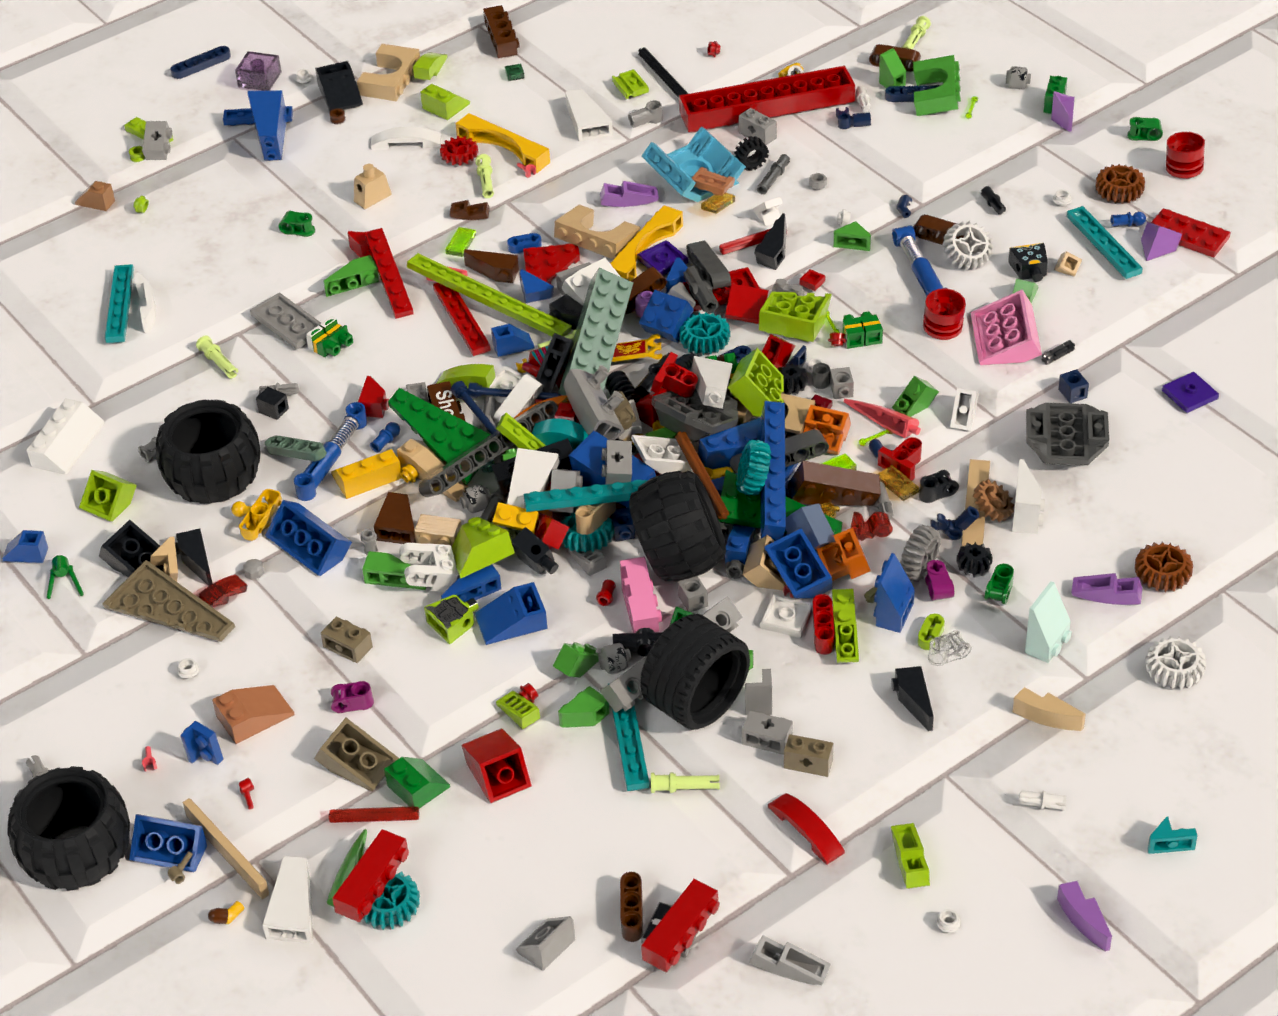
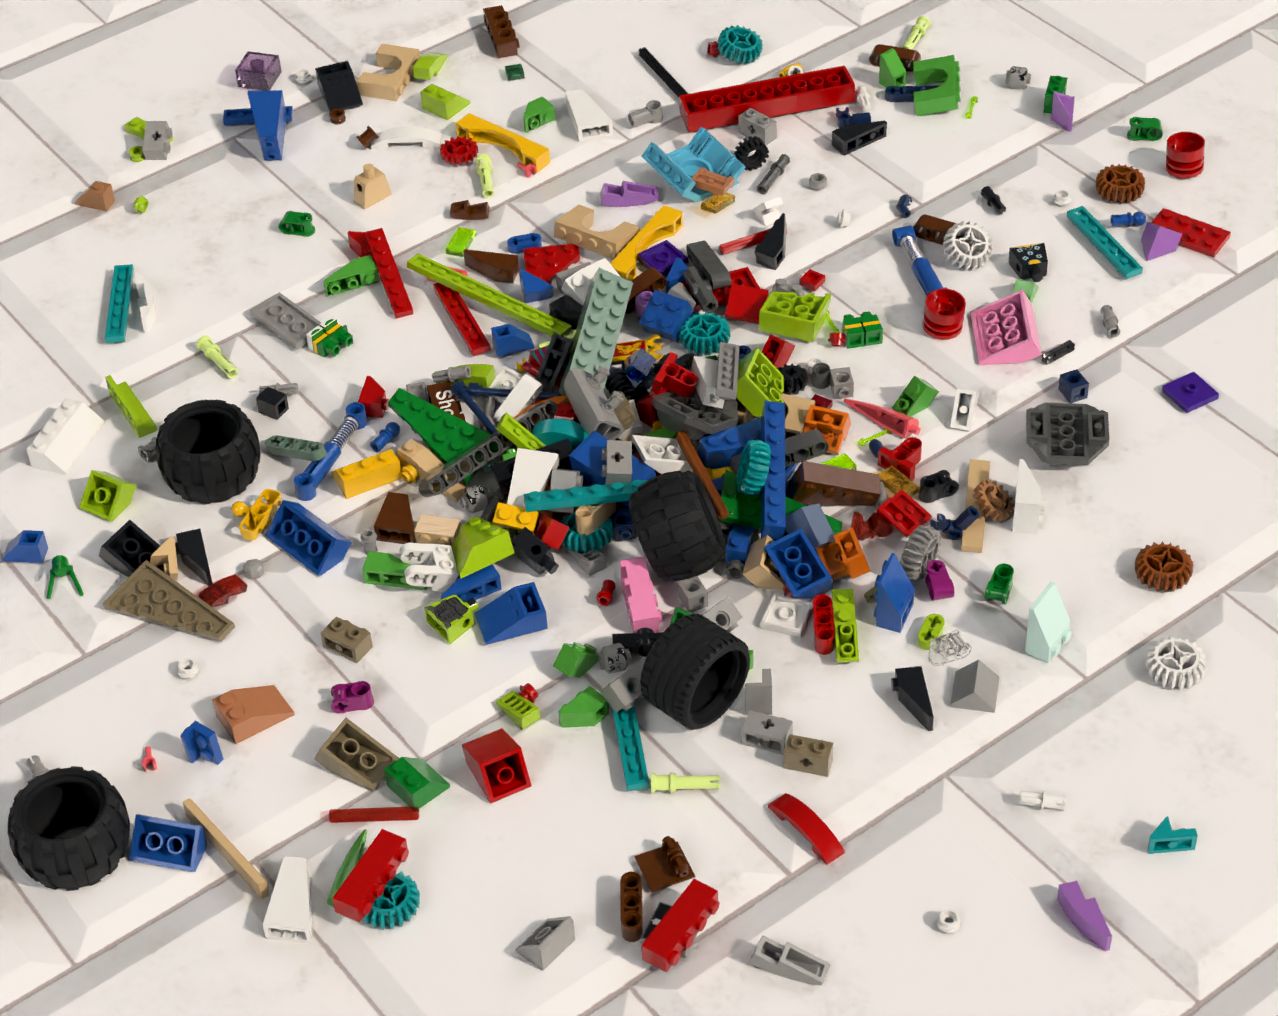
dark tan hand [168,851,193,884] -> none
dark blue beam [170,46,231,79] -> none
arm [208,901,244,924] -> none
red hand [239,778,254,809] -> none
lime plate [612,69,649,99] -> none
dark blue slope [786,345,806,367] -> none
clear yellow plate [821,503,840,519] -> none
bright green slope [834,221,871,251] -> none
lime slope [891,823,930,889] -> none
black gear [956,542,993,577] -> none
tan slope [1013,687,1086,731] -> none
tan slope [1054,251,1082,276] -> none
medium lavender slope [1071,573,1143,605] -> none
none -> lime fence [105,375,157,438]
none -> reddish brown bush [356,126,379,149]
none -> light grey axle [432,365,471,383]
none -> bright green slope [523,97,555,133]
none -> slope [621,348,656,383]
none -> reddish brown hinge [634,836,695,892]
none -> light grey plate [715,342,739,400]
none -> teal gear [717,25,763,65]
none -> black slope [832,121,887,156]
none -> red slope [876,489,932,538]
none -> light grey slope [950,659,999,713]
none -> light grey pin [1100,305,1120,338]

